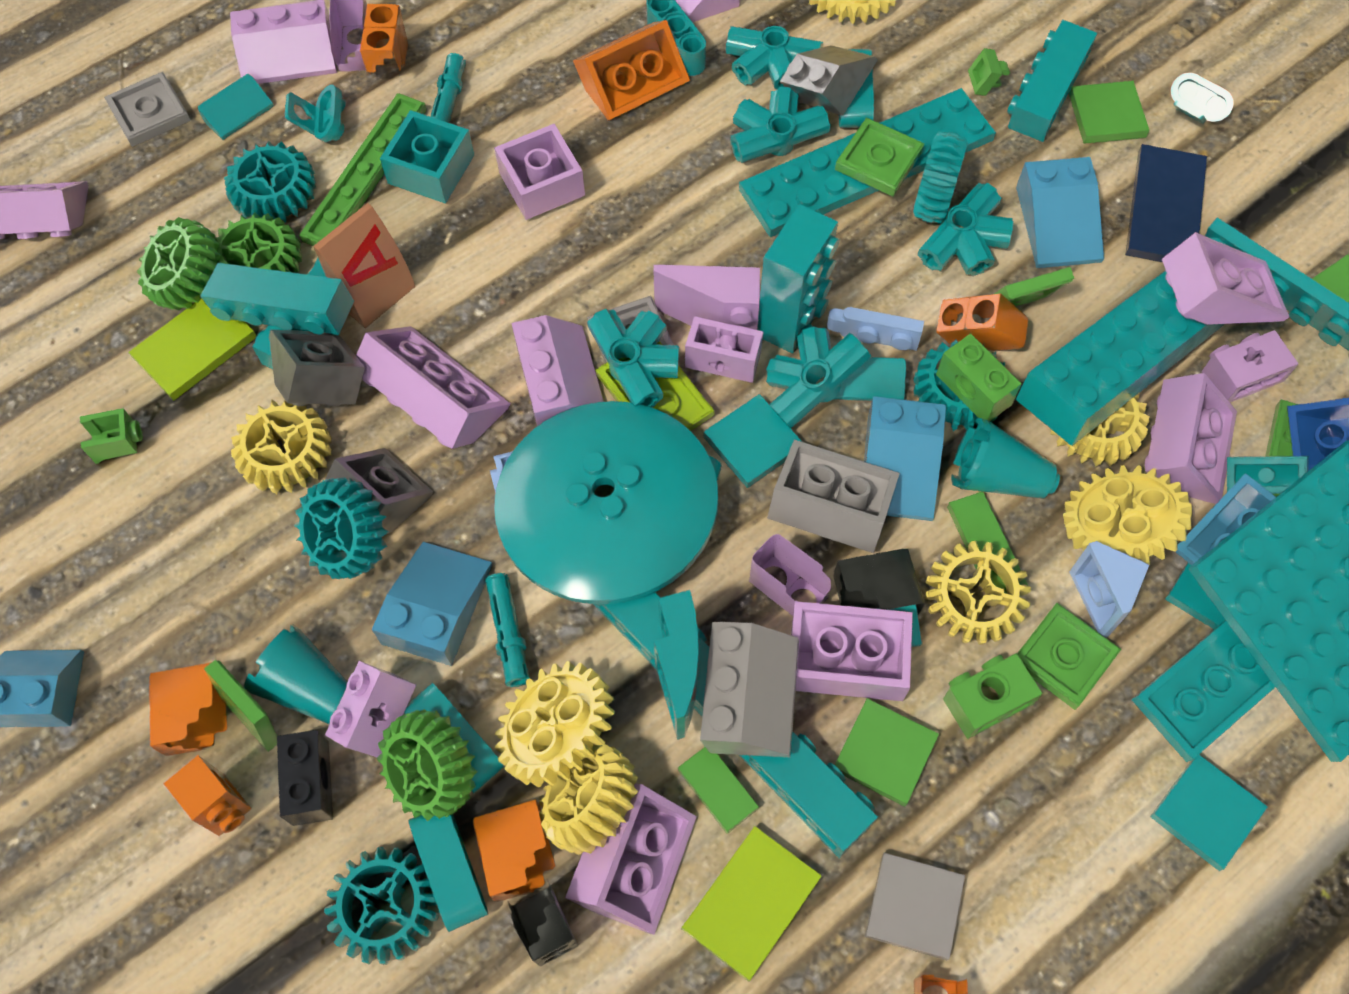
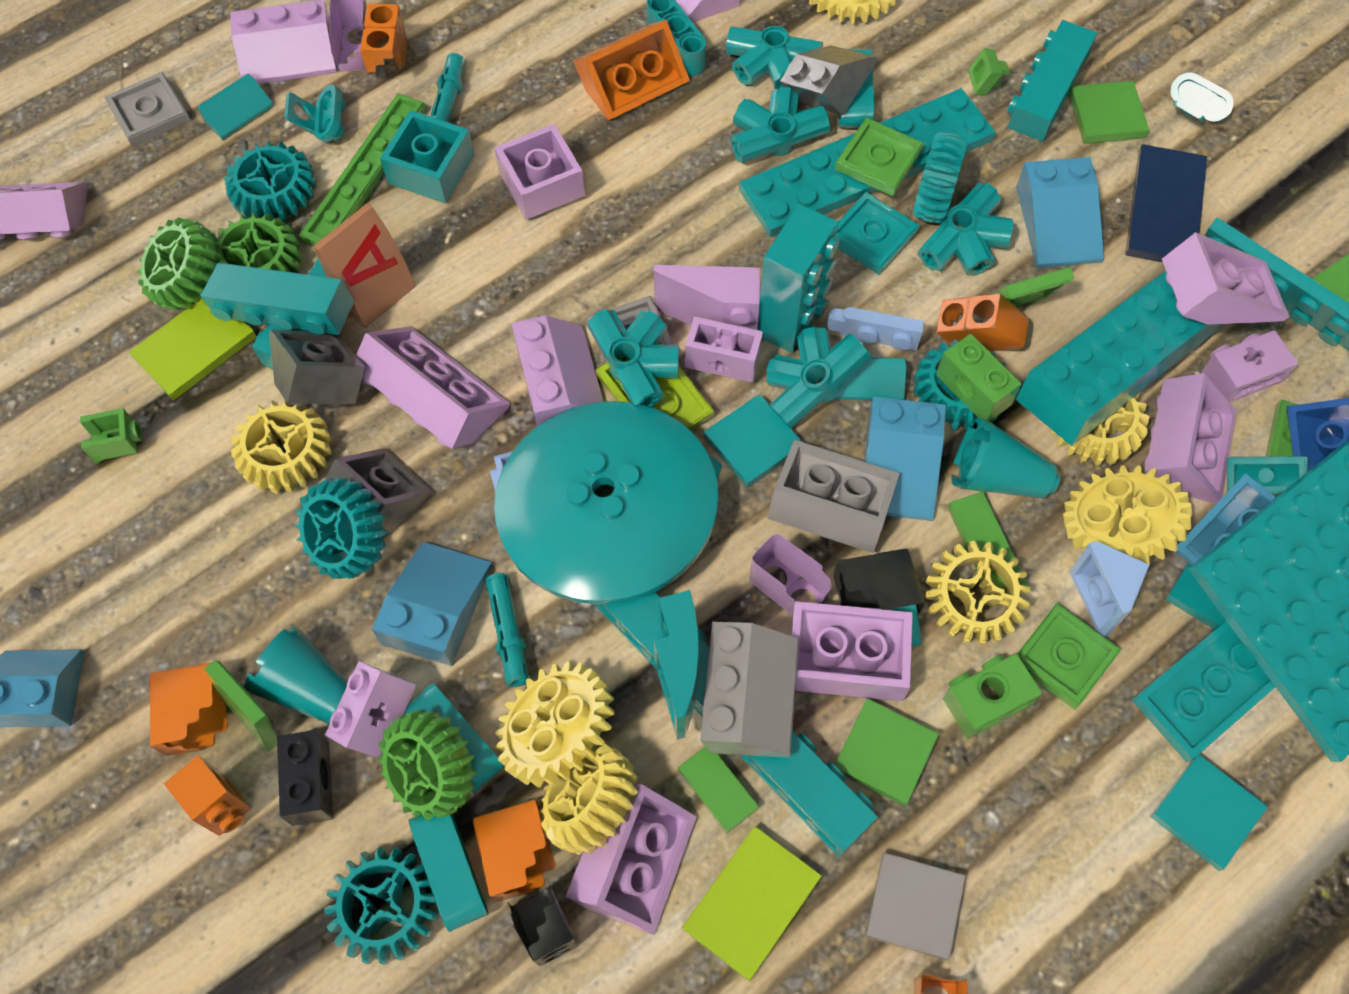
none -> teal tile [836,192,920,275]

